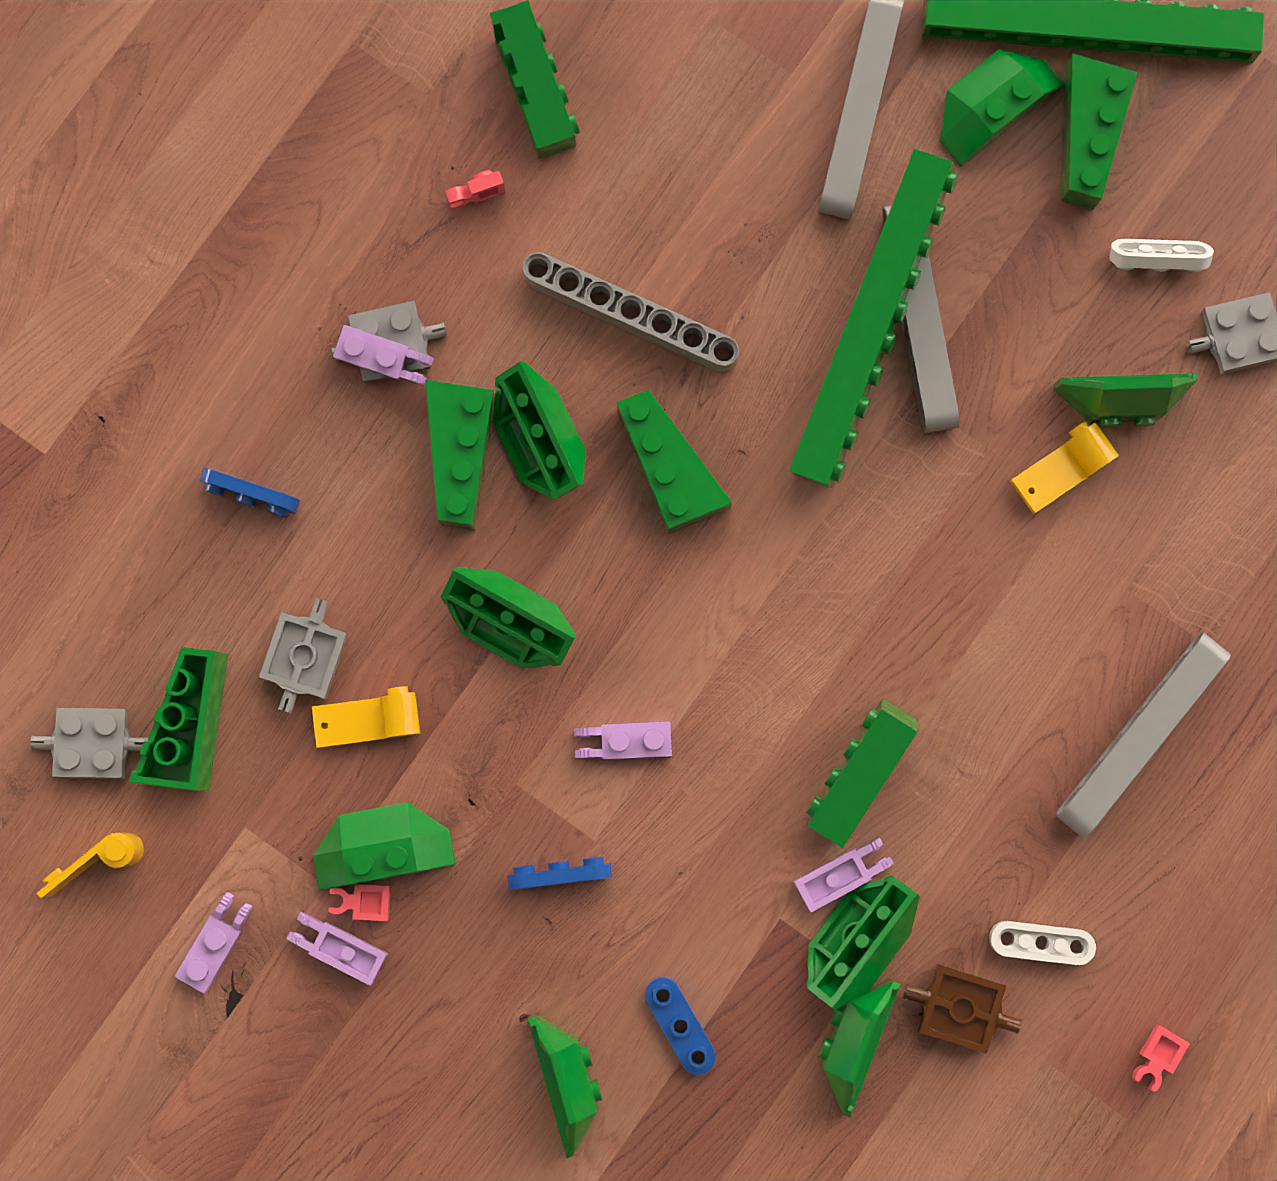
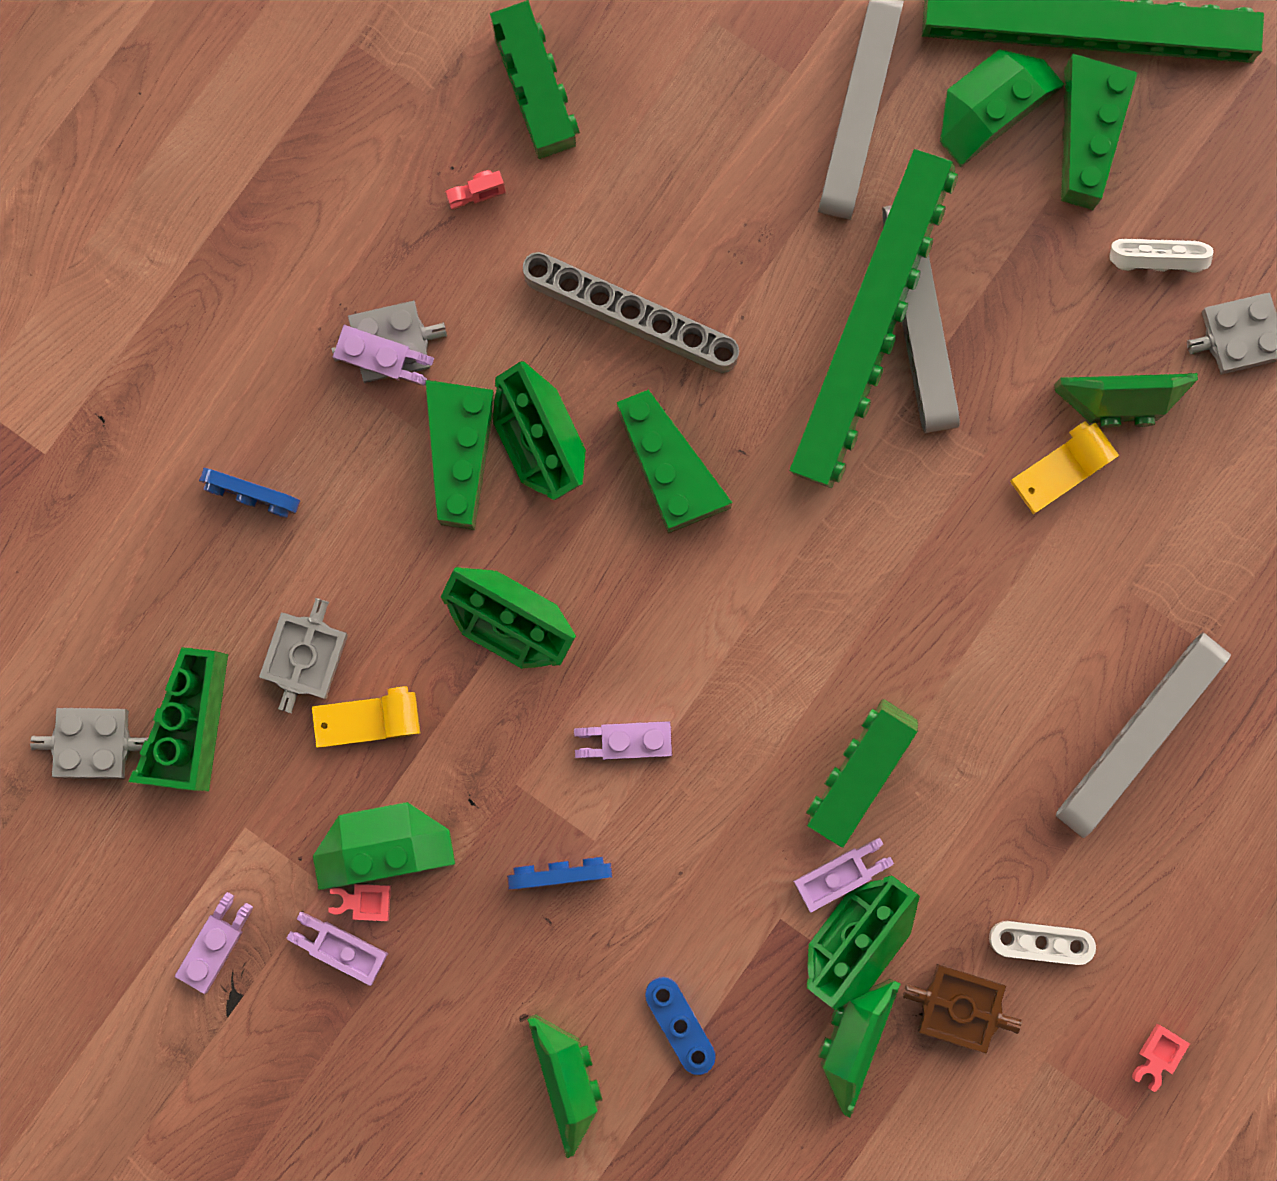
yellow door [37,832,144,898] -> none

